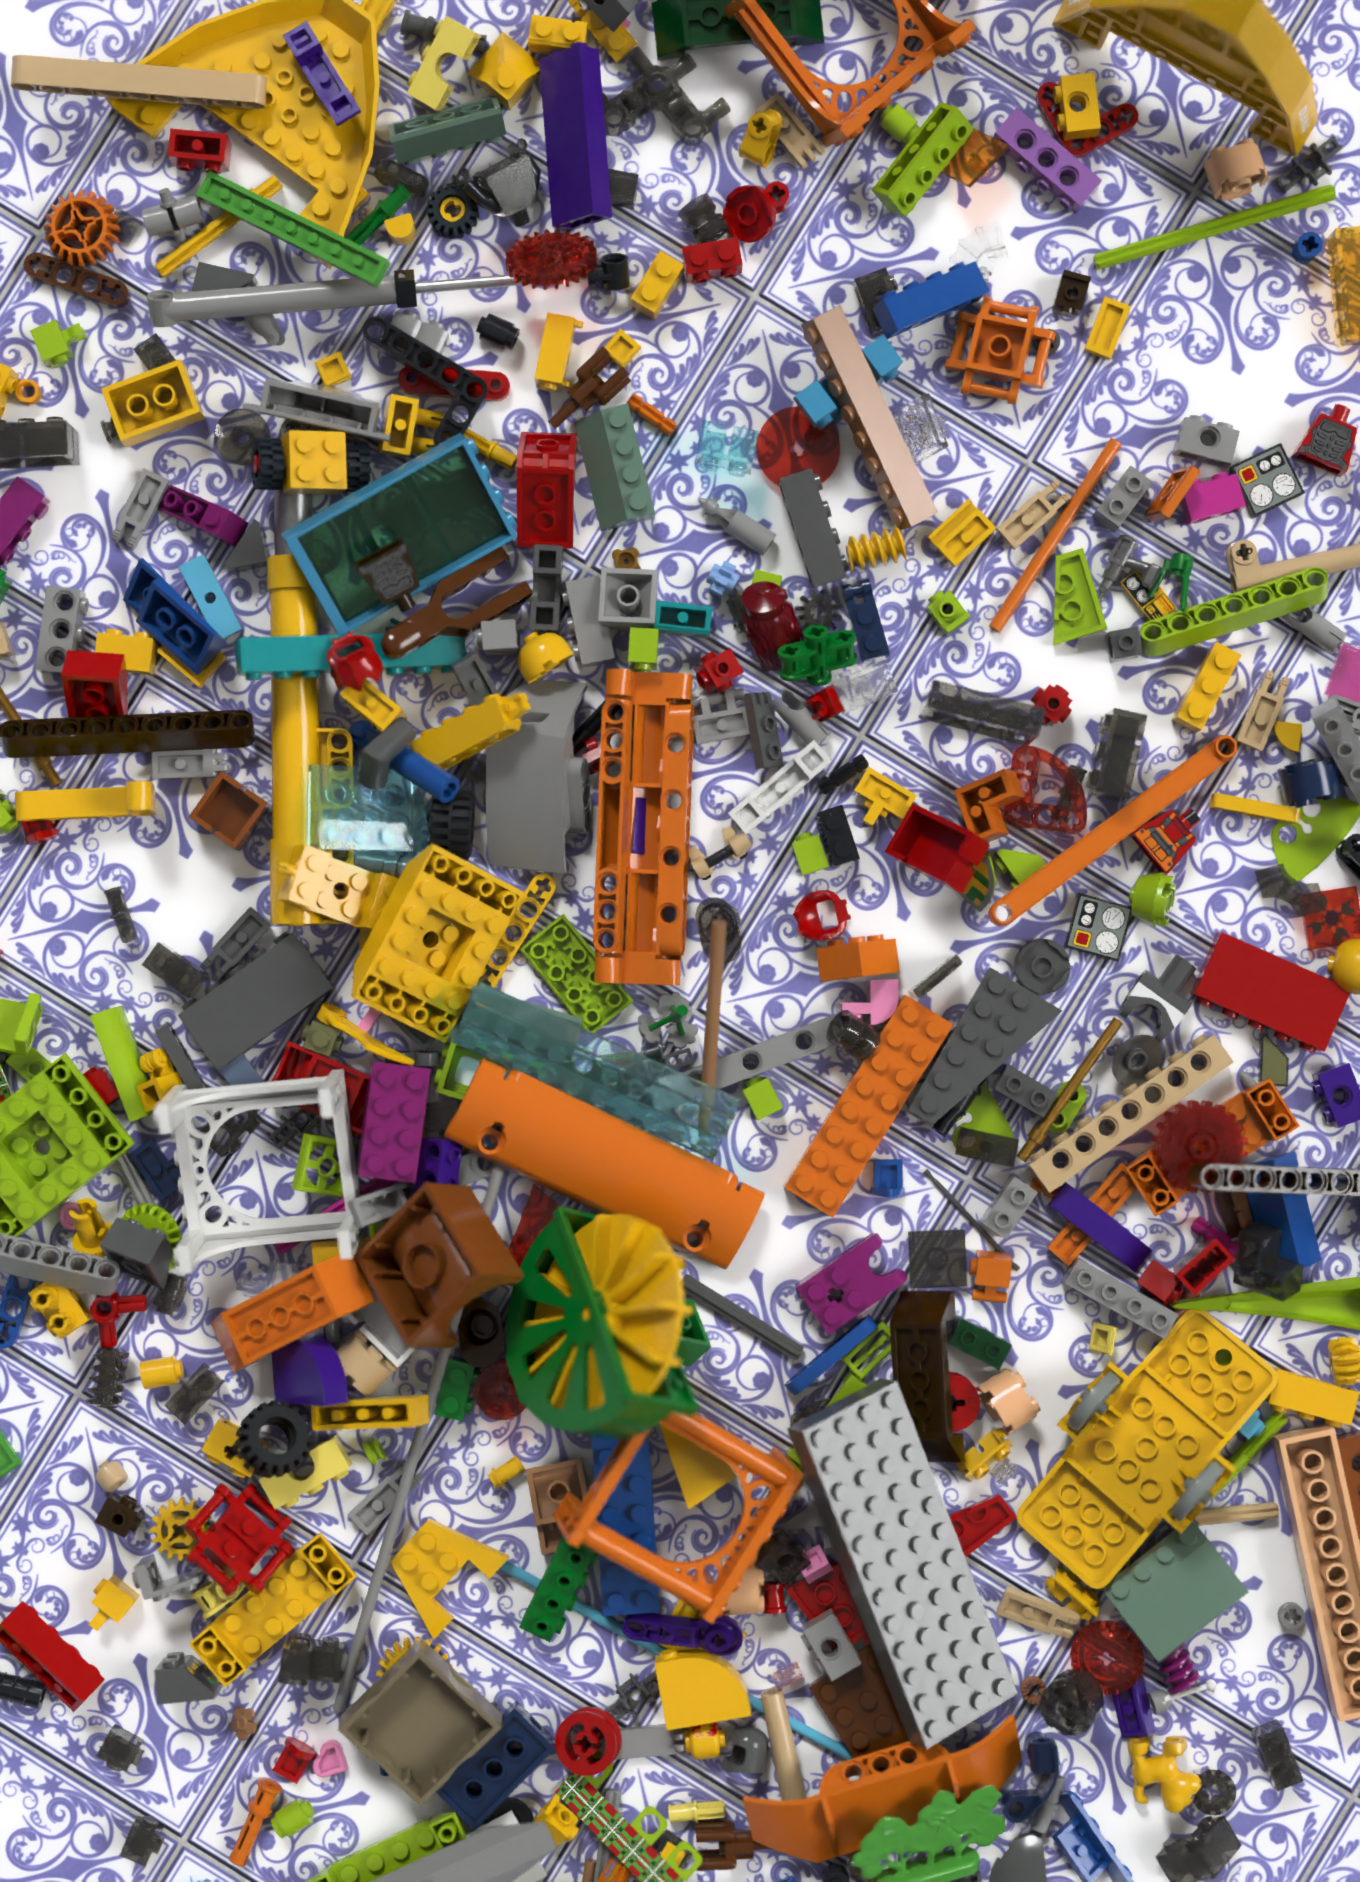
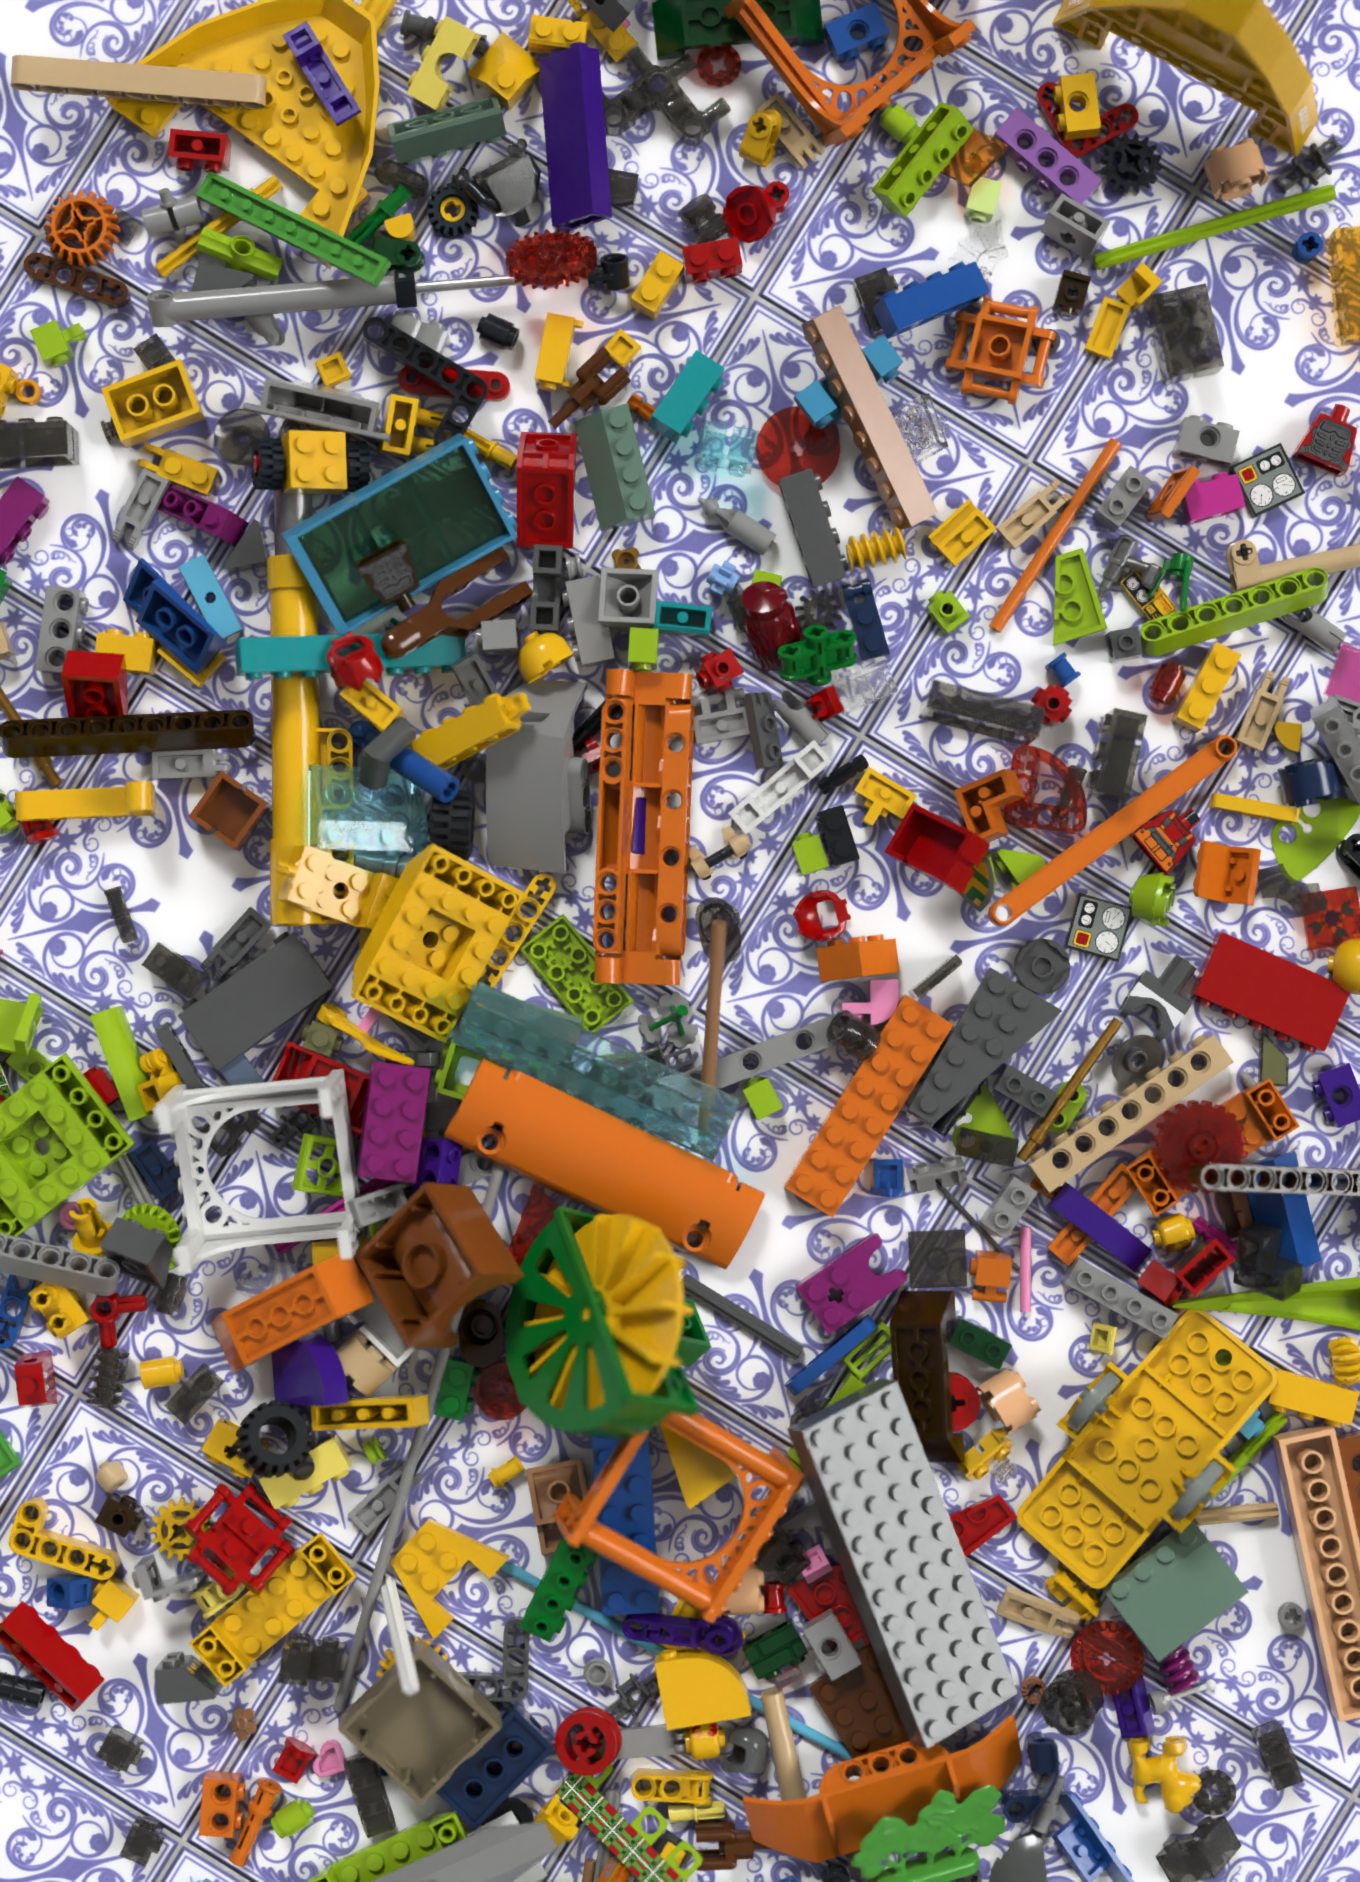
none -> yellow beam [8,1497,121,1580]
none -> red torso [14,1350,58,1408]
none -> blue brick [47,1573,92,1610]
none -> yellow hinge [136,443,220,497]
none -> lime piece [195,227,284,282]
none -> orange brick [198,1771,246,1838]
none -> clear smoke beam [343,1753,396,1838]
none -> dark green piece [371,236,425,272]
none -> white axle [380,1576,419,1696]
none -> dark grey beam [458,1616,530,1702]
none -> light grey bush [565,553,584,581]
none -> light grey plate [583,1657,612,1687]
none -> yellow piece [630,1768,714,1805]
none -> teal brick [648,350,725,444]
none -> clear red gear [697,45,741,89]
none -> dark green brick [742,1618,809,1680]
none -> blue brick [823,1,889,64]
none -> light grey hinge [906,1156,967,1194]
none -> yellowish green brick [964,175,1002,224]
none -> bright pink bar [1020,1226,1031,1312]
none -> light grey brick [1041,194,1110,260]
none -> blue bush [1044,652,1081,688]
none -> black gear [1099,133,1162,196]
none -> yellow panel [1116,262,1163,312]
none -> clear smoke piece [1145,283,1224,385]
none -> clear red brick [1149,661,1187,705]
none -> yellow head [1151,1213,1196,1254]
none -> orange bracket [1193,840,1261,906]

